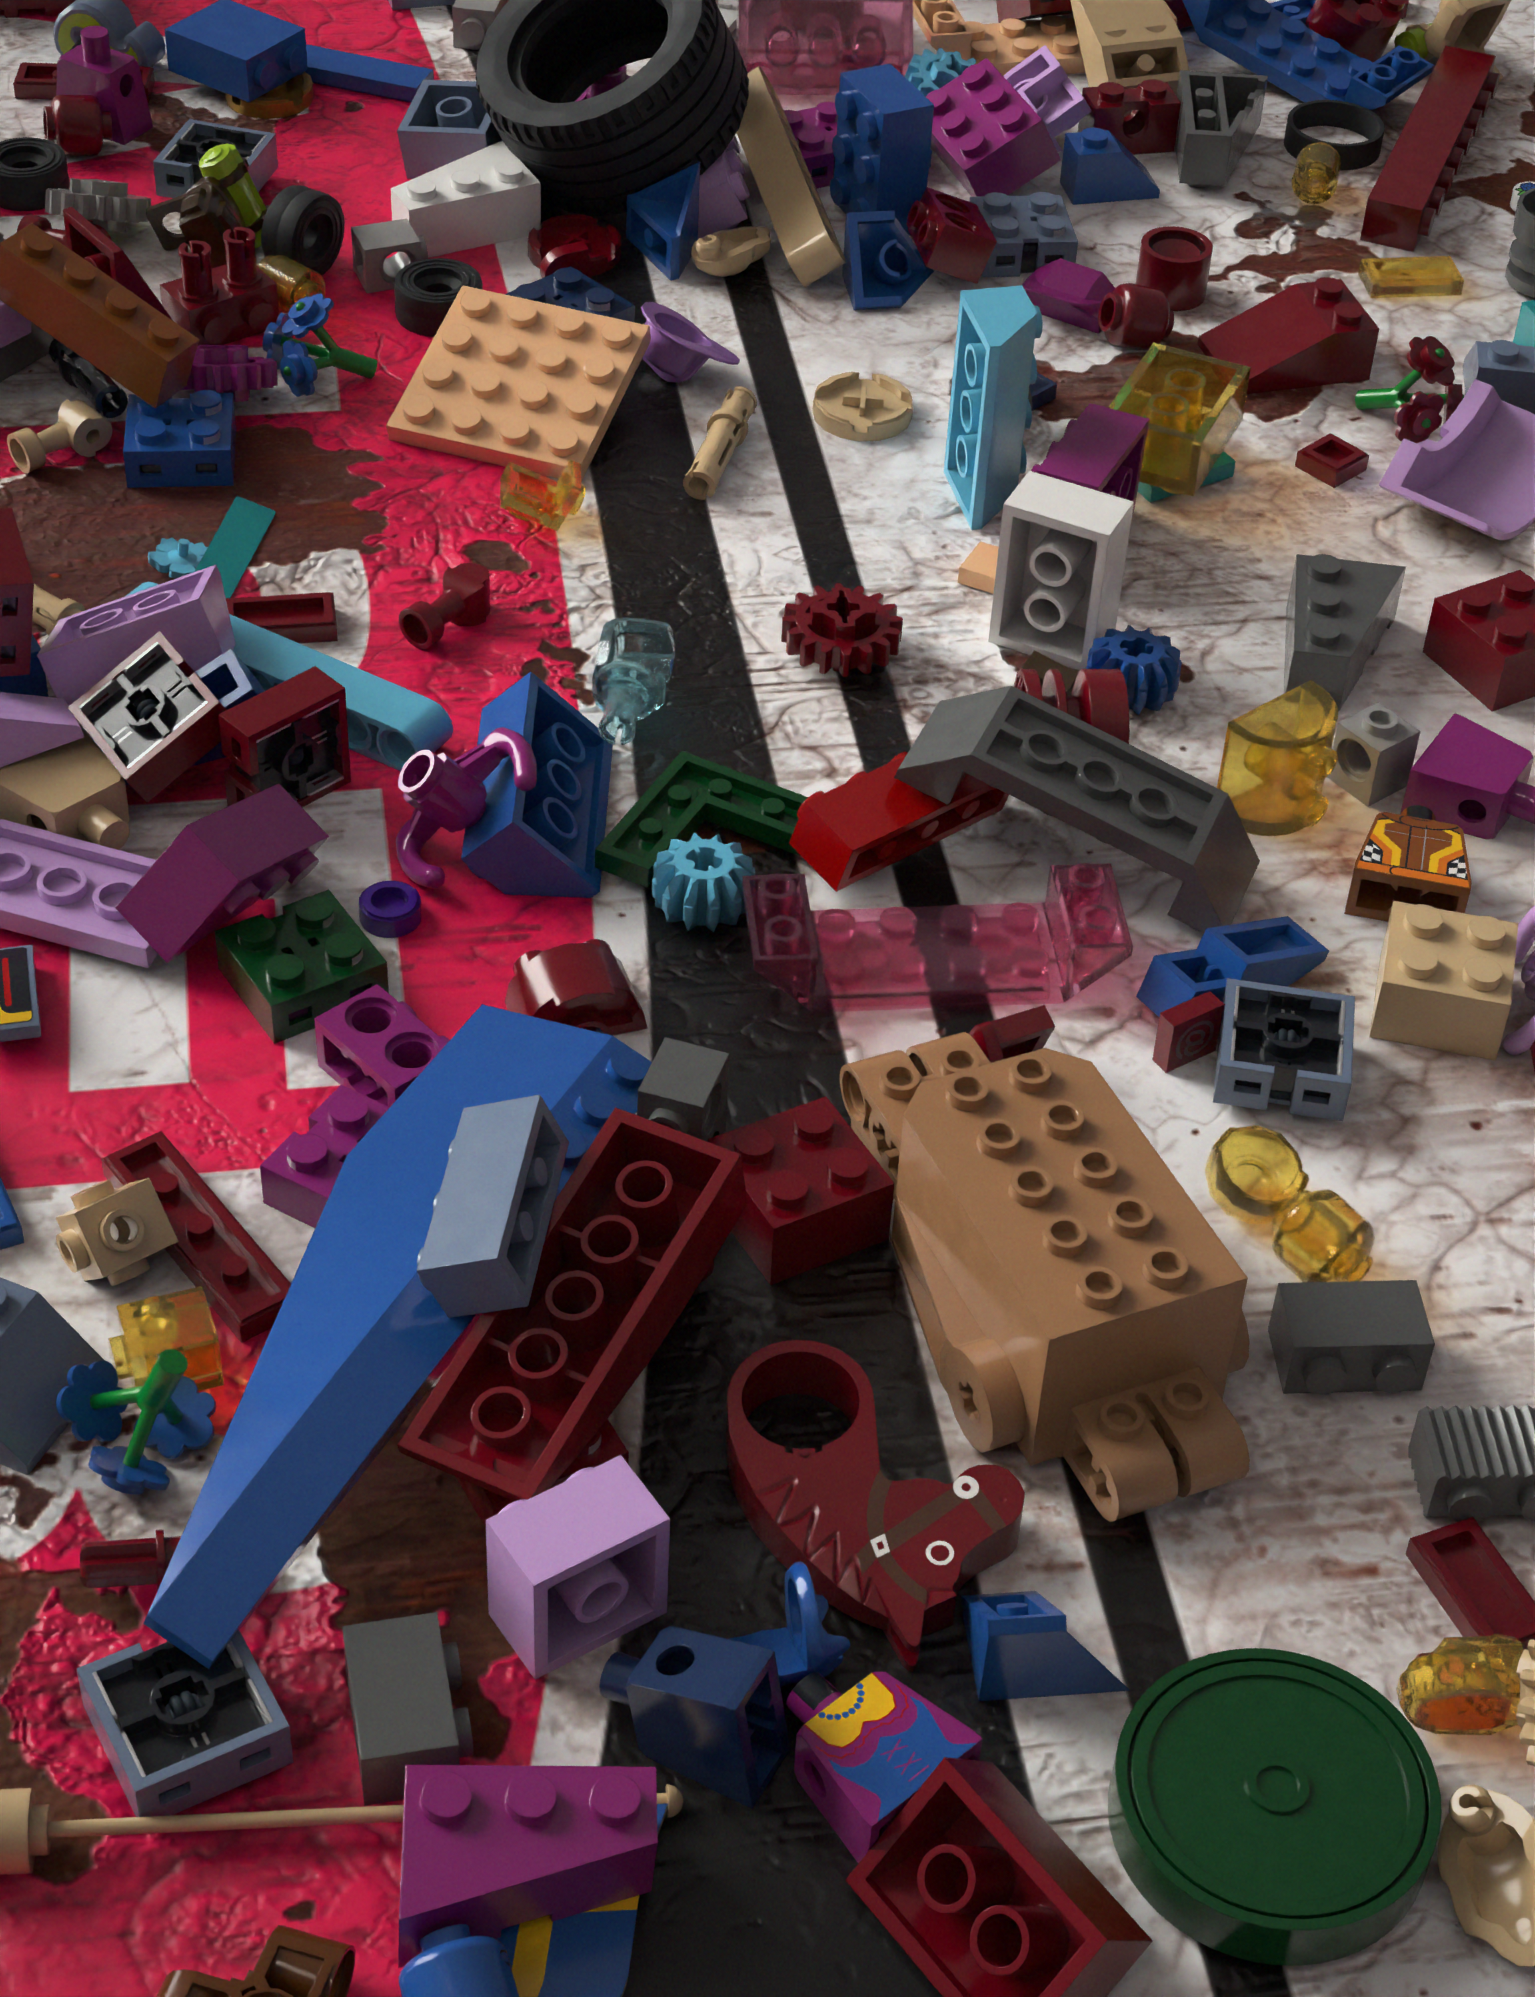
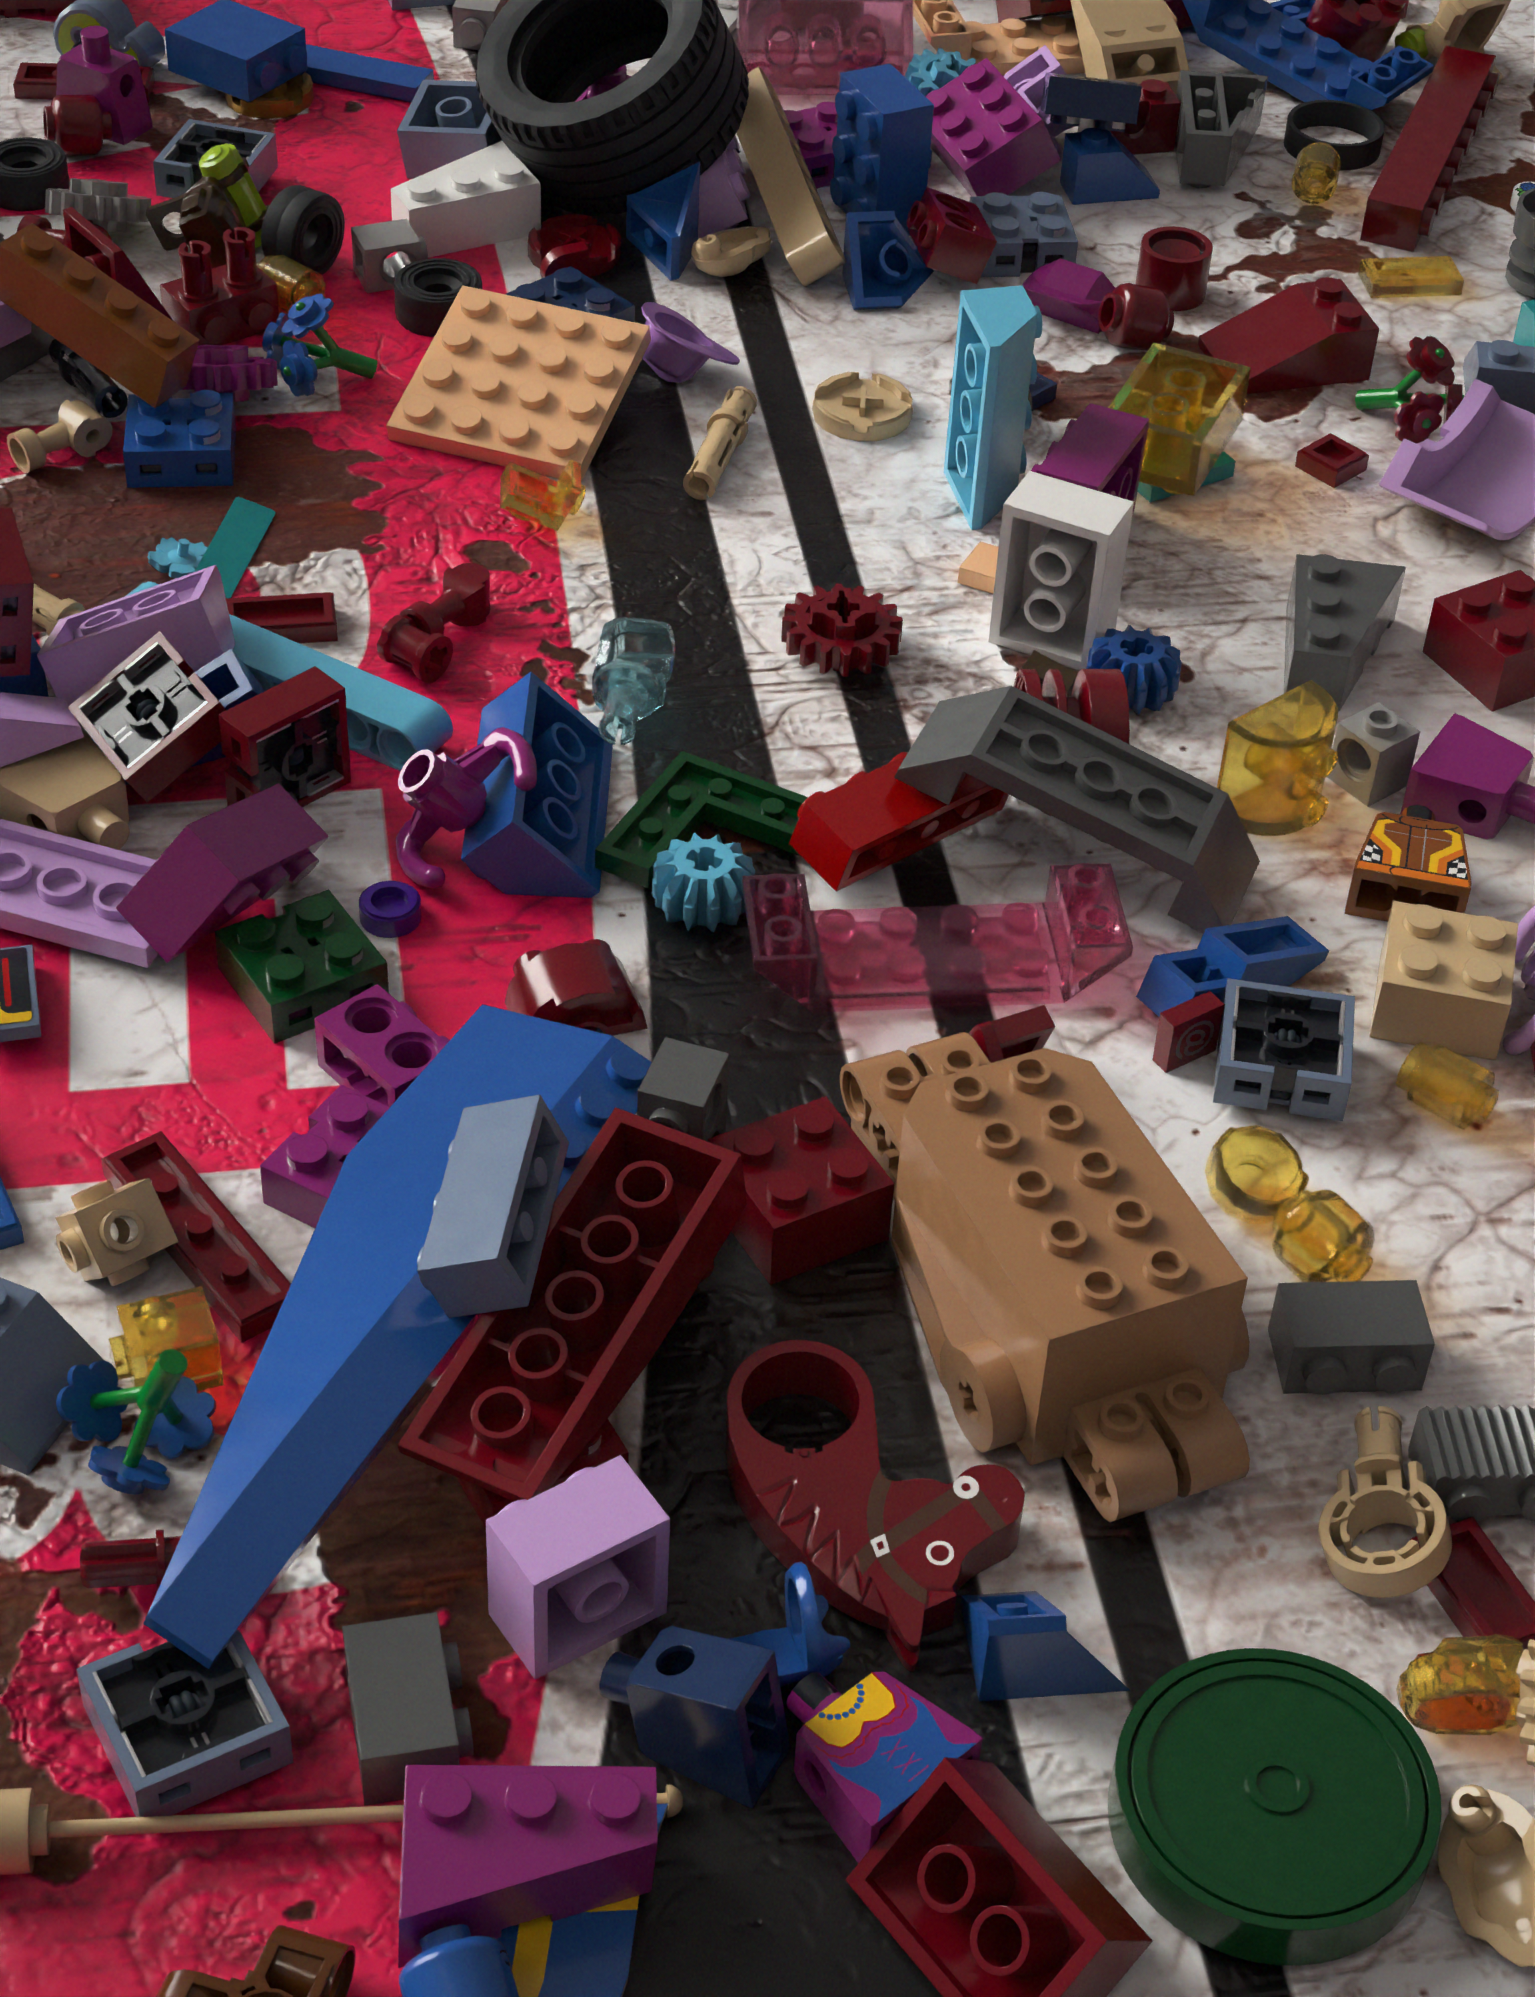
none -> dark red bush [377,615,453,683]
none -> dark blue piece [1041,72,1142,132]
none -> tan pin [1318,1406,1452,1598]
none -> clear yellow brick [1396,1042,1500,1130]

